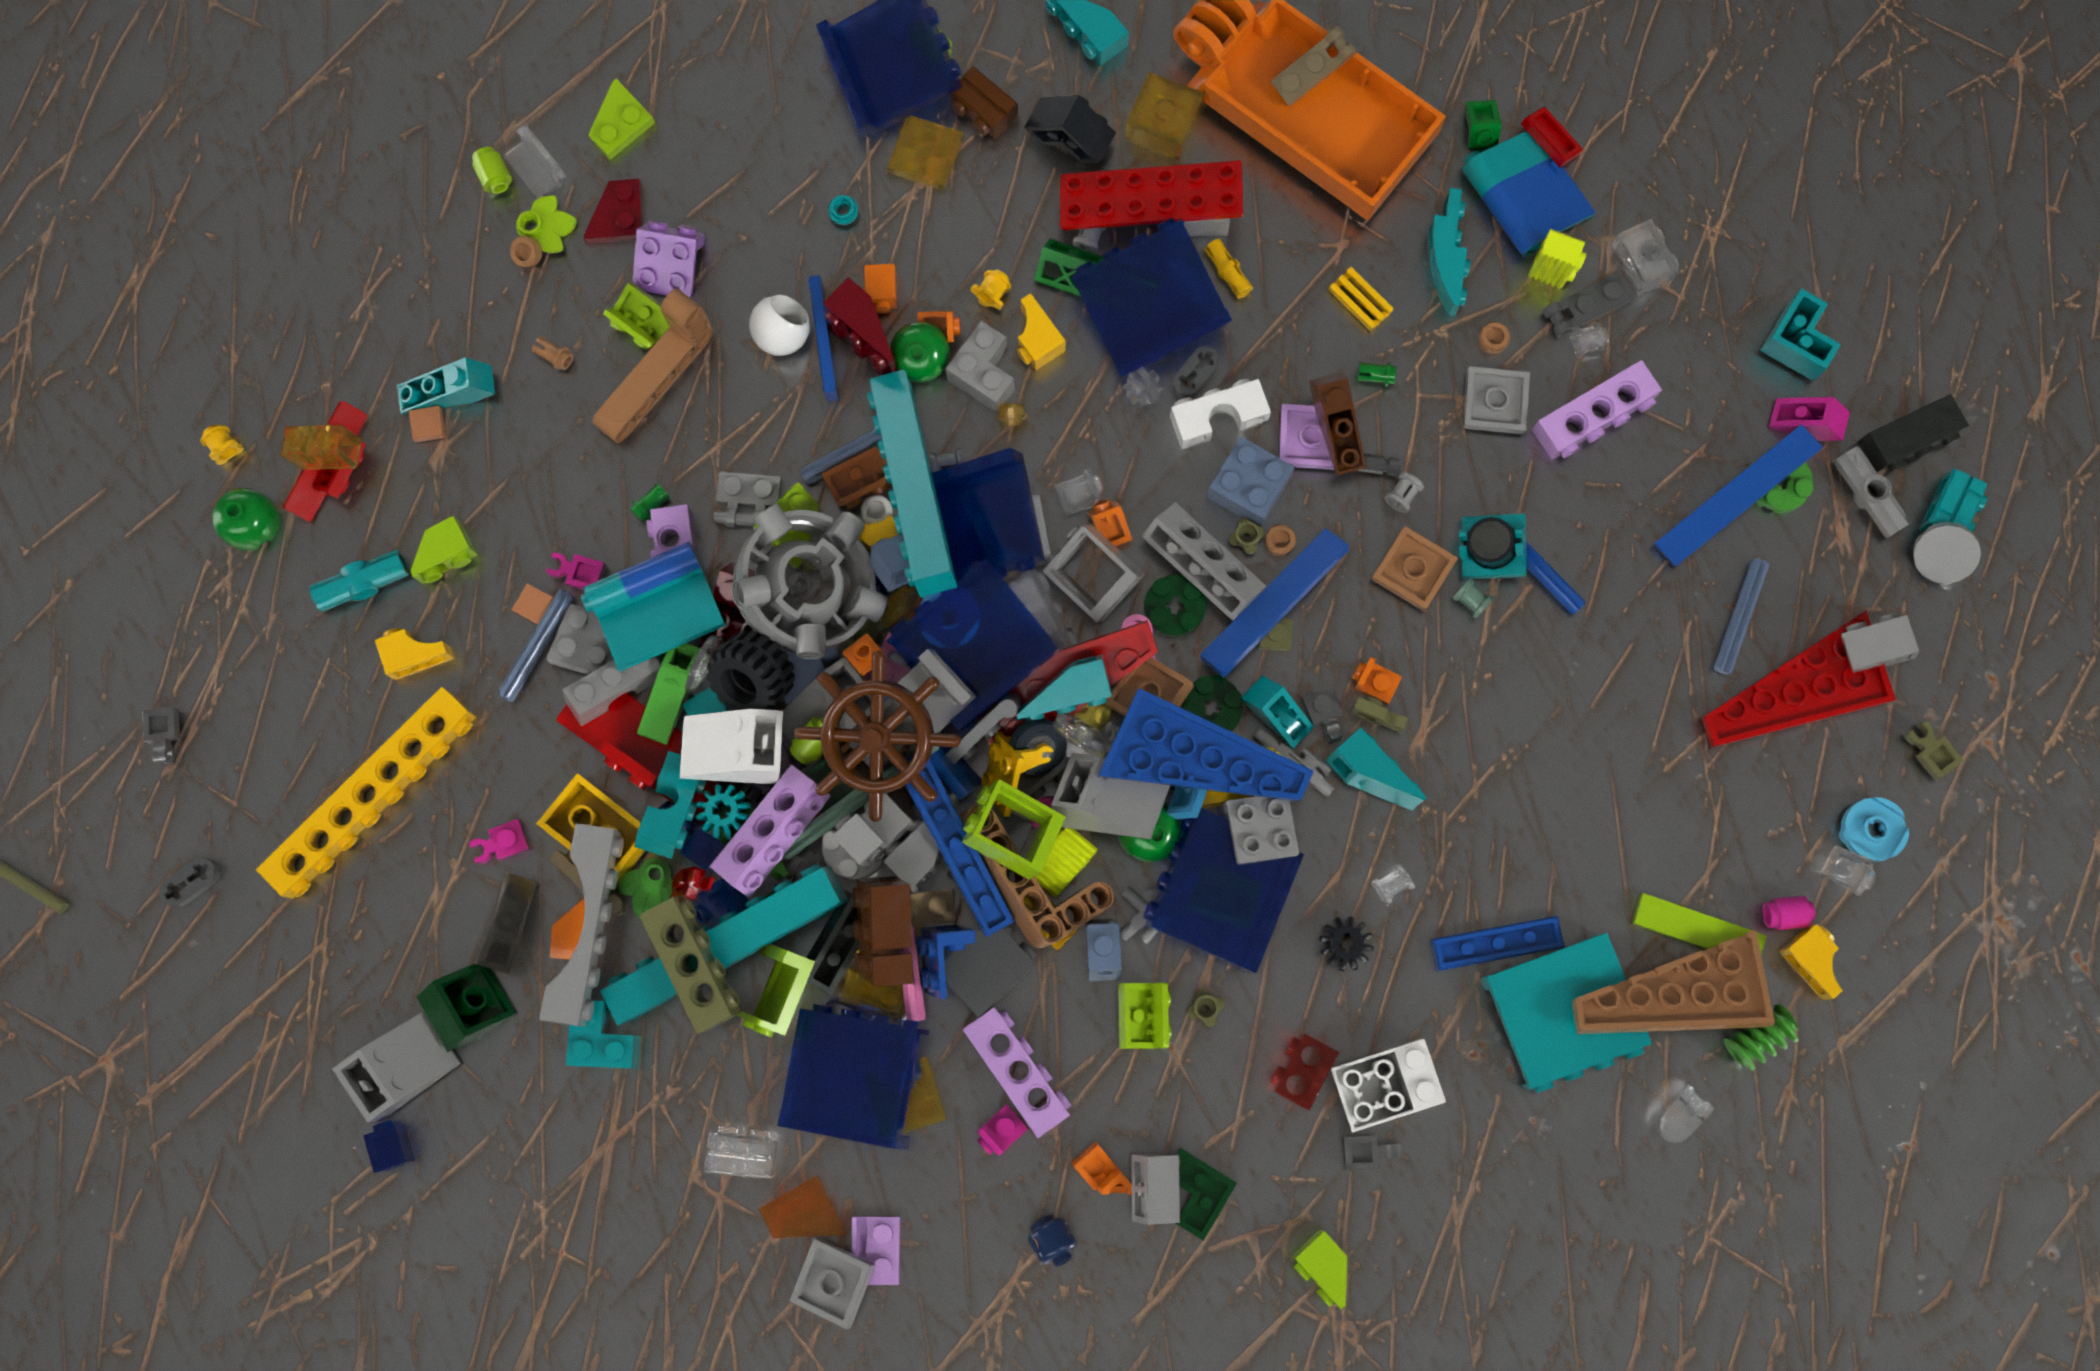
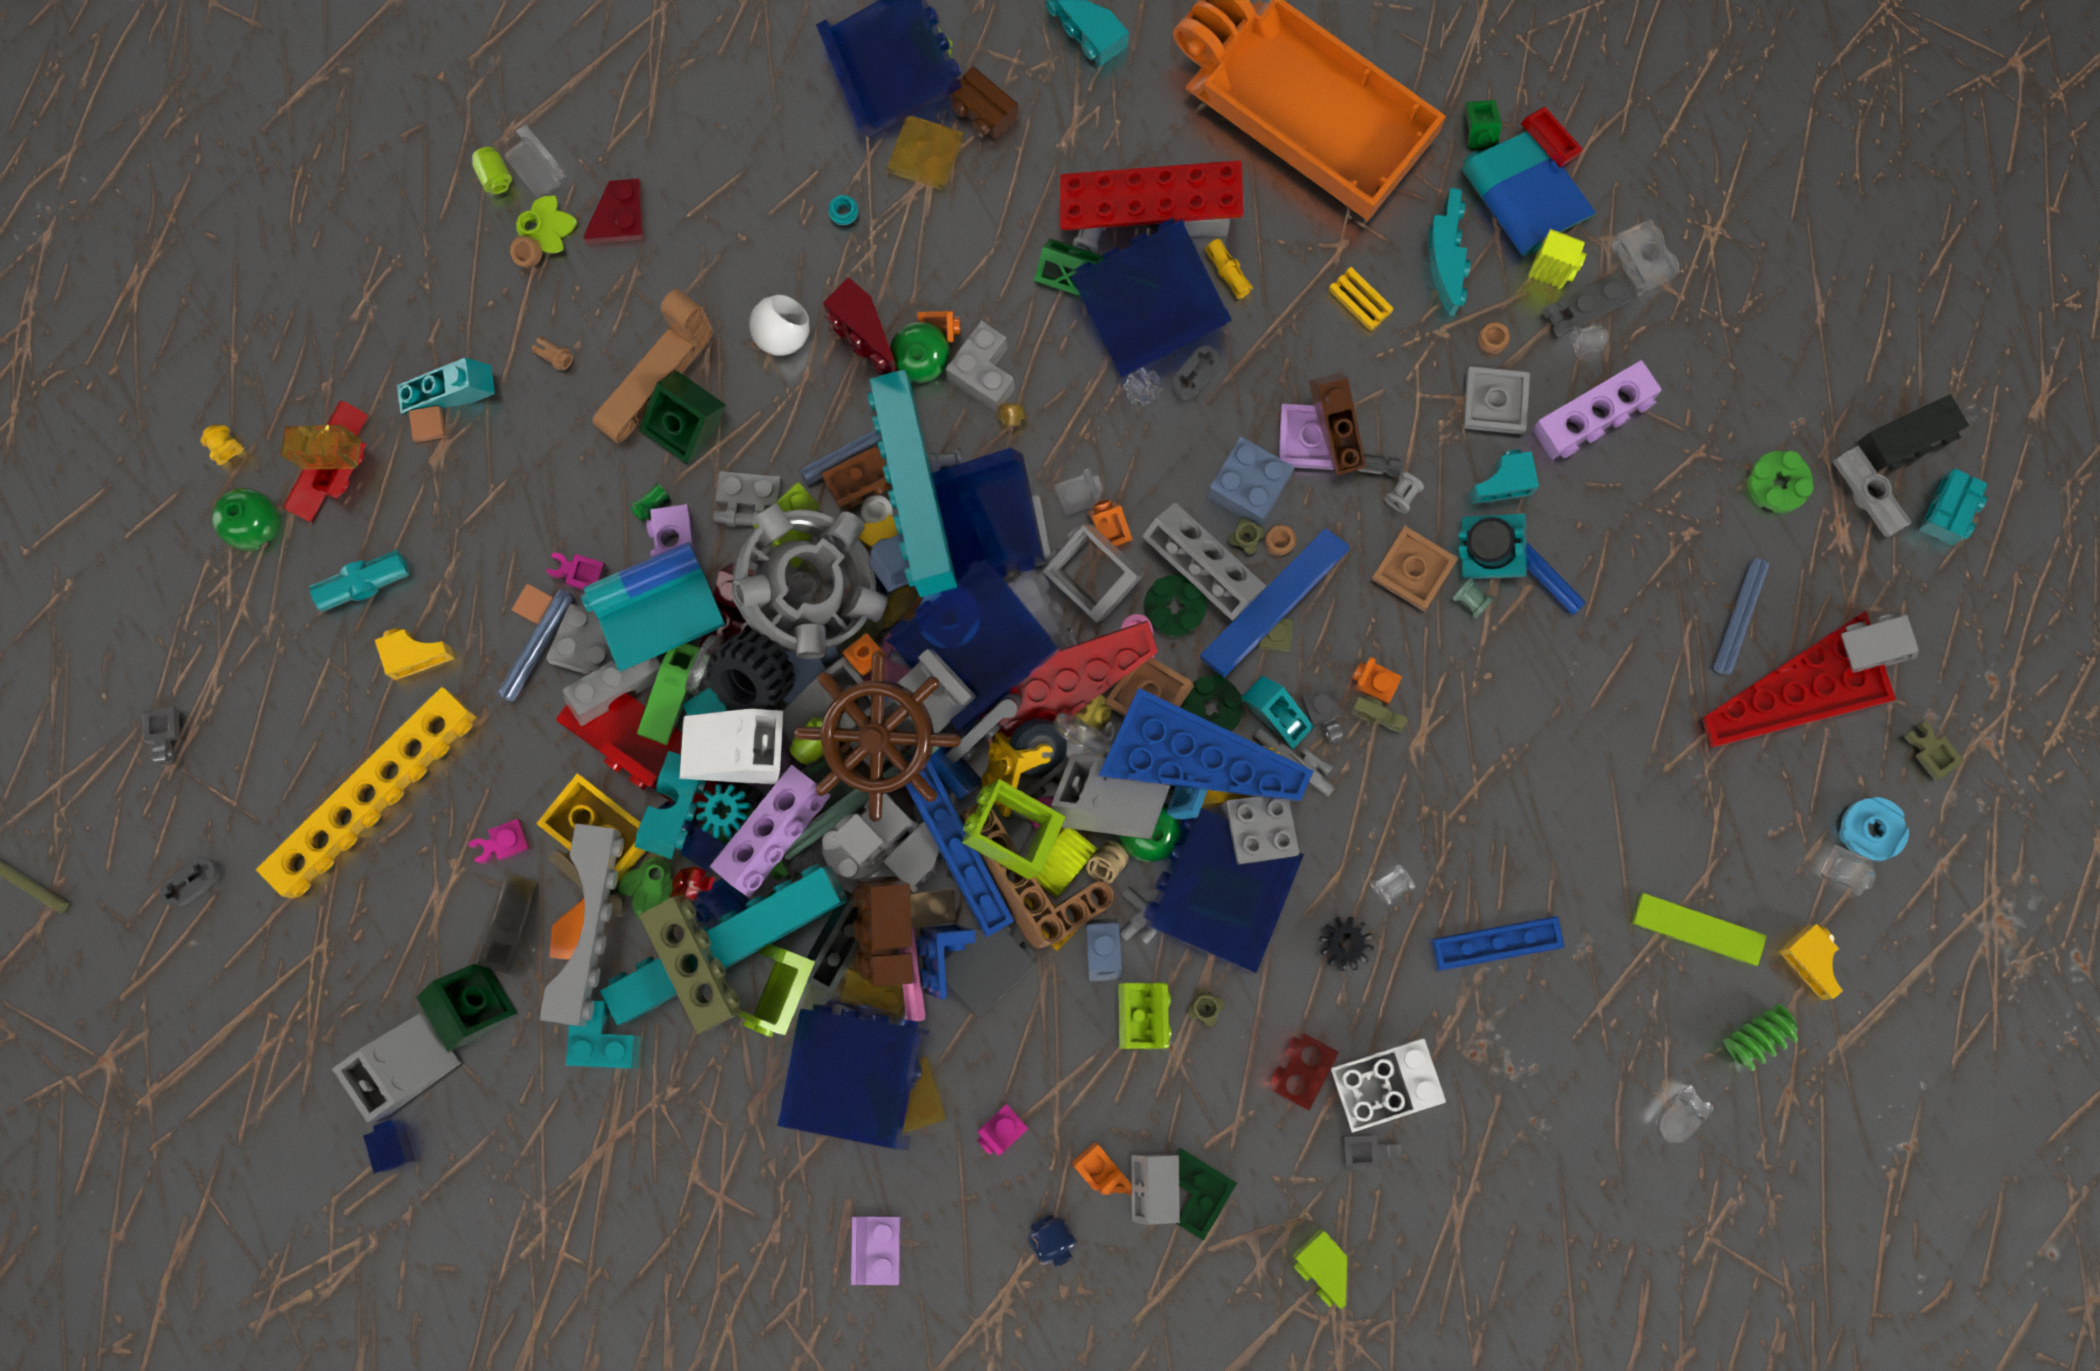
lime slope [410,516,478,584] -> none
lime wing [588,78,655,160] -> none
lime bracket [603,283,669,350] -> none
medium lavender bracket [632,220,705,297] -> none
clear brick [704,1126,778,1179] -> none
clear orange wing [759,1176,847,1238] -> none
light grey plate [790,1238,875,1329] -> none
blue tile [808,275,839,402] -> none
orange brick [864,264,898,314] -> none
lavender brick [963,1007,1071,1138] -> none
yellow brick [970,269,1011,310] -> none
yellow arch [1017,293,1066,371] -> none
teal slope [1017,654,1112,721] -> none
black brick [1024,95,1116,163] -> none
clear yellow brick [1125,72,1205,161] -> none
white arch [1170,379,1271,450] -> none
dark tan plate [1271,26,1357,107] -> none
teal slope [1325,727,1427,811] -> none
green pin [1357,362,1397,387] -> none
teal panel [1480,933,1652,1093] -> none
medium nougat wing [1572,929,1775,1034] -> none
blue tile [1654,424,1823,568] -> none
teal brick [1760,288,1841,381] -> none
dark pink brick [1763,896,1816,931] -> none
dark pink slope [1769,397,1850,441] -> none
light grey tile [1913,522,1981,584] -> none
none -> dark green slope [639,371,726,464]
none -> tan wheel [1086,841,1129,884]
none -> teal arch [1470,449,1539,504]

